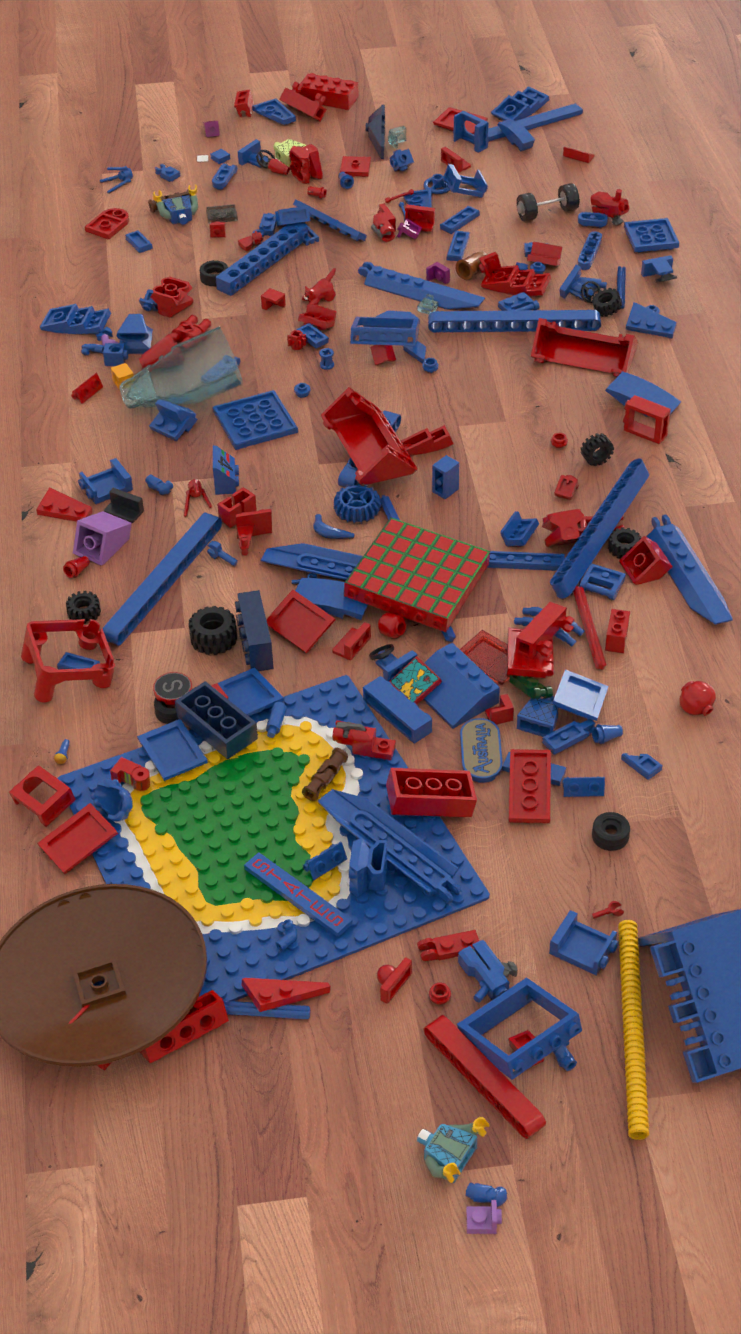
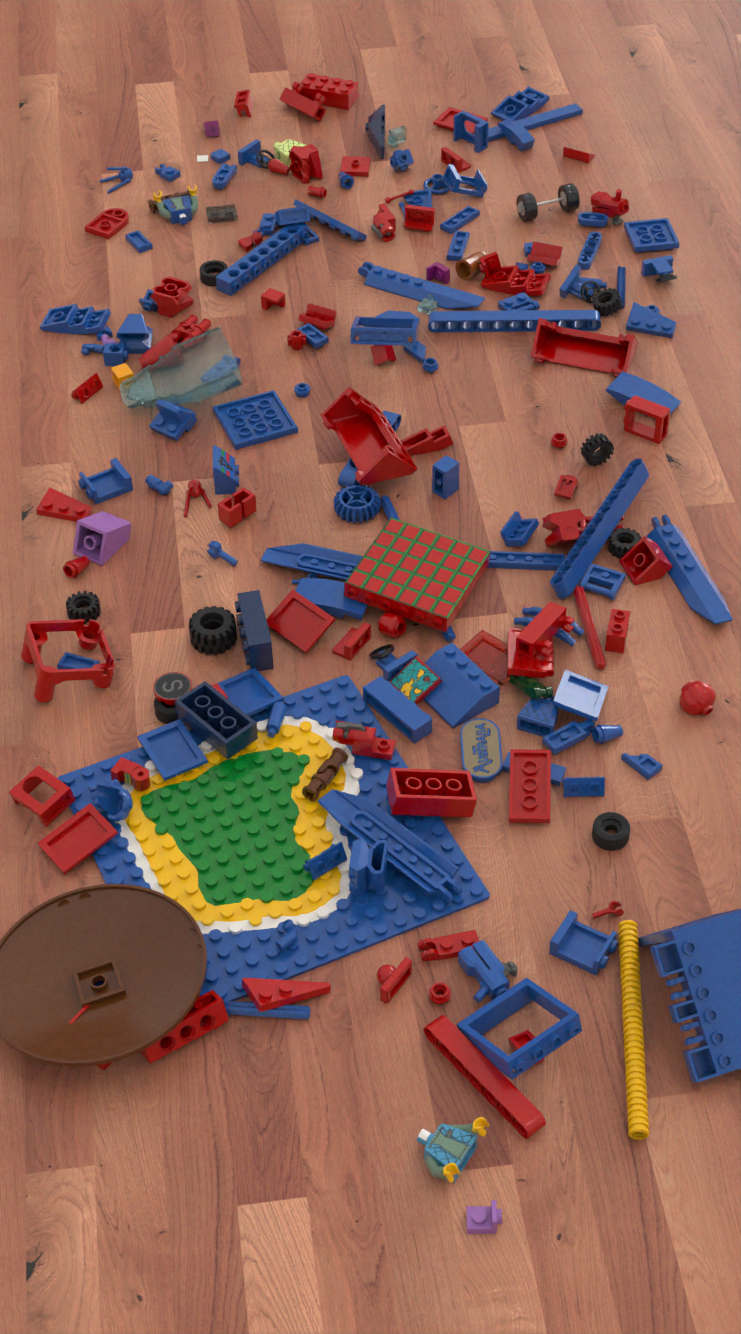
piece [54,739,70,764] -> none
blue beam [103,512,222,646] -> none
black panel [104,488,144,523] -> none
red bracket [210,222,226,238] -> none
red plate [236,509,272,556] -> none
blue tile [244,852,353,937] -> none
blue wing [252,98,296,125] -> none
red animal [302,268,336,305] -> none
blue piece [313,514,355,539] -> none
blue bush [319,348,334,370] -> none
magenta bracket [397,218,422,239] -> none
blue arm [466,1182,507,1207] -> none
red panel [485,694,514,725] -> none
blue arm [553,1041,577,1071] -> none

